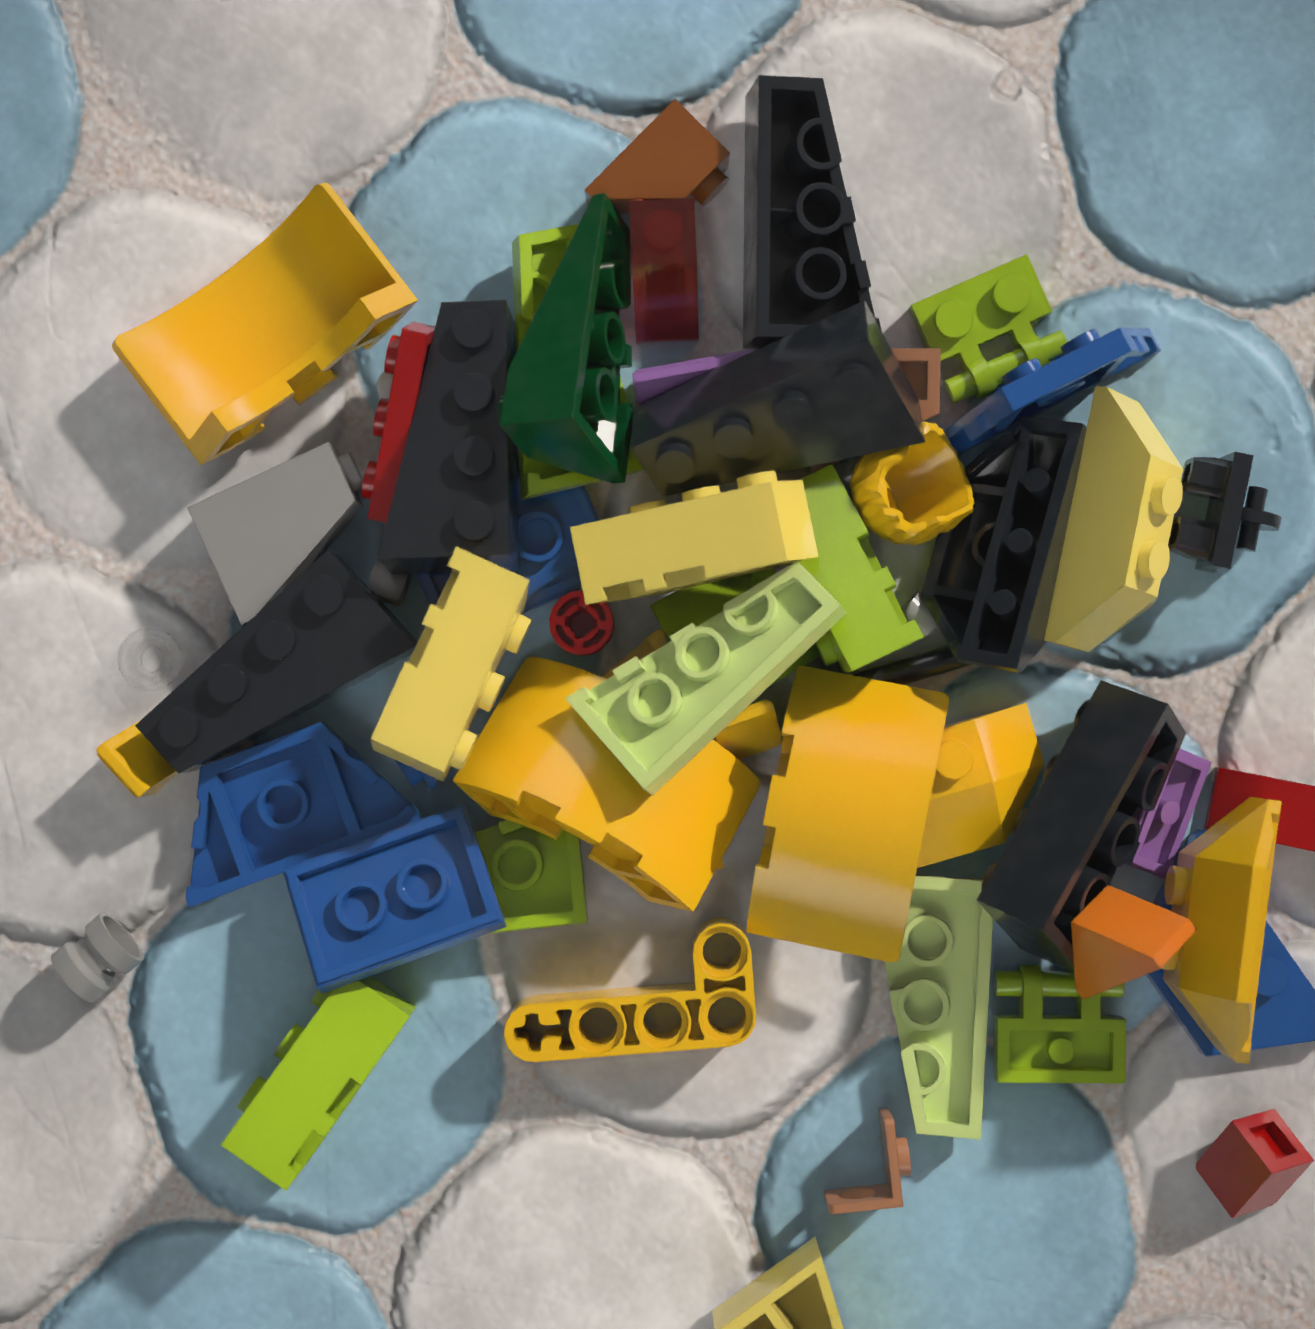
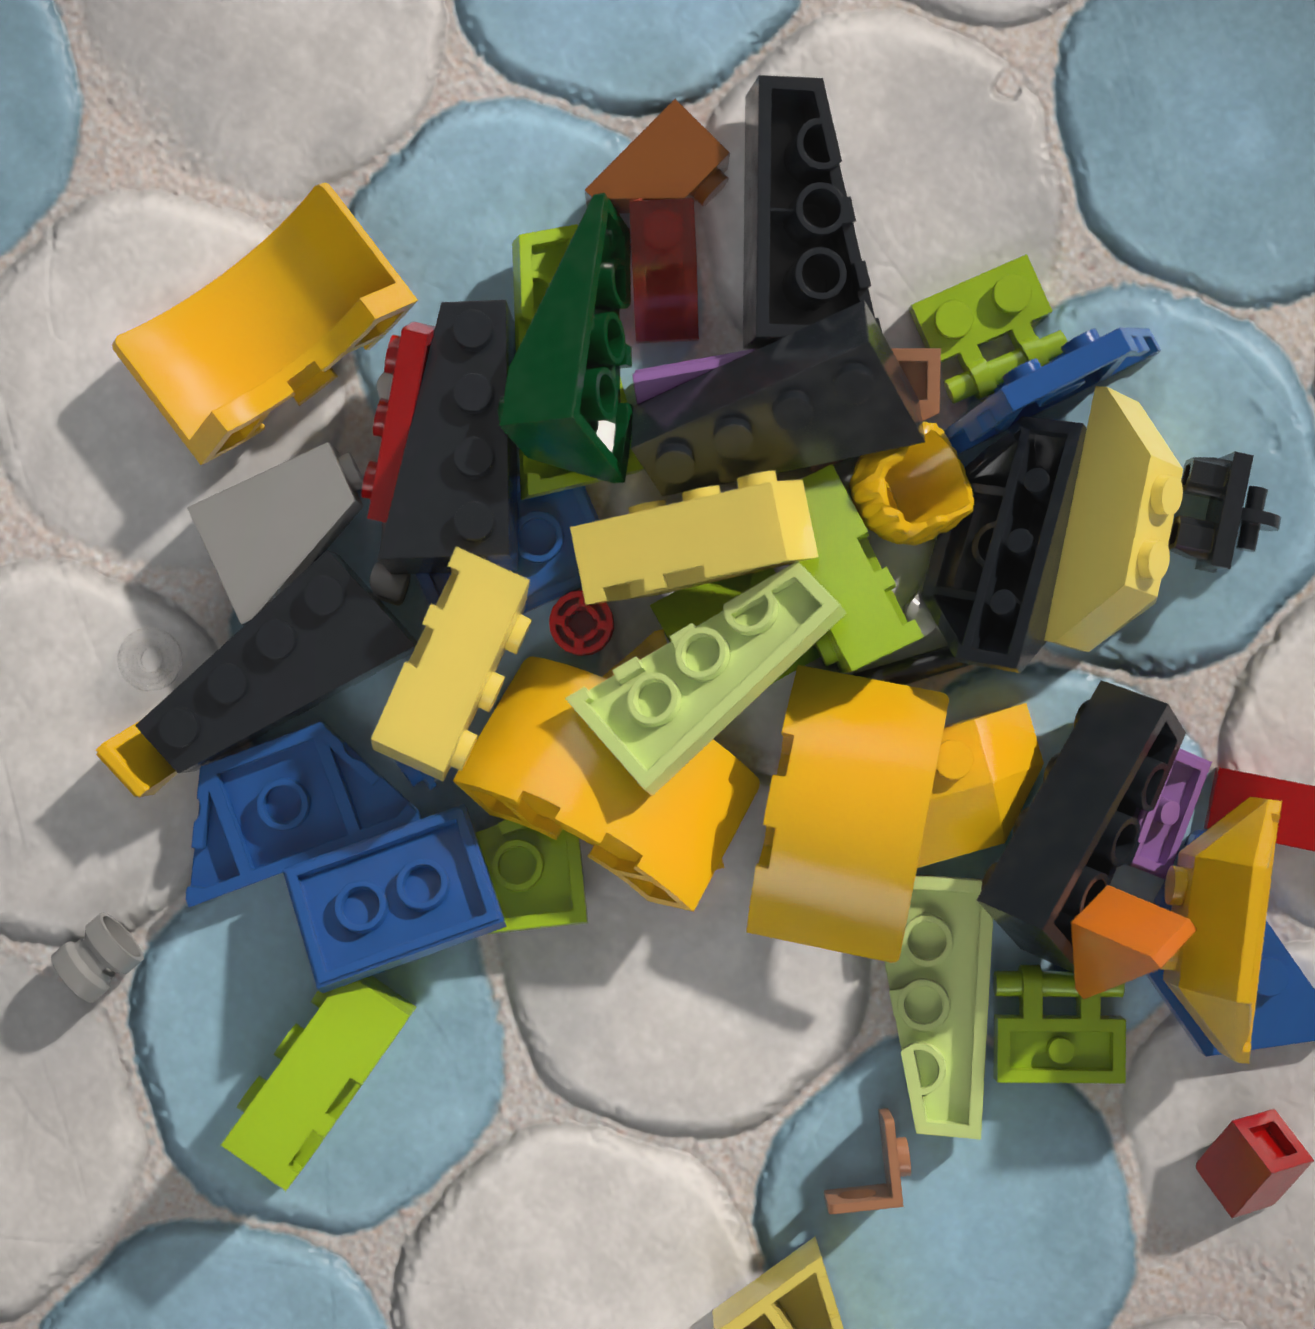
yellow beam [504,917,756,1062] -> none
yellow slope [715,699,782,760] -> none

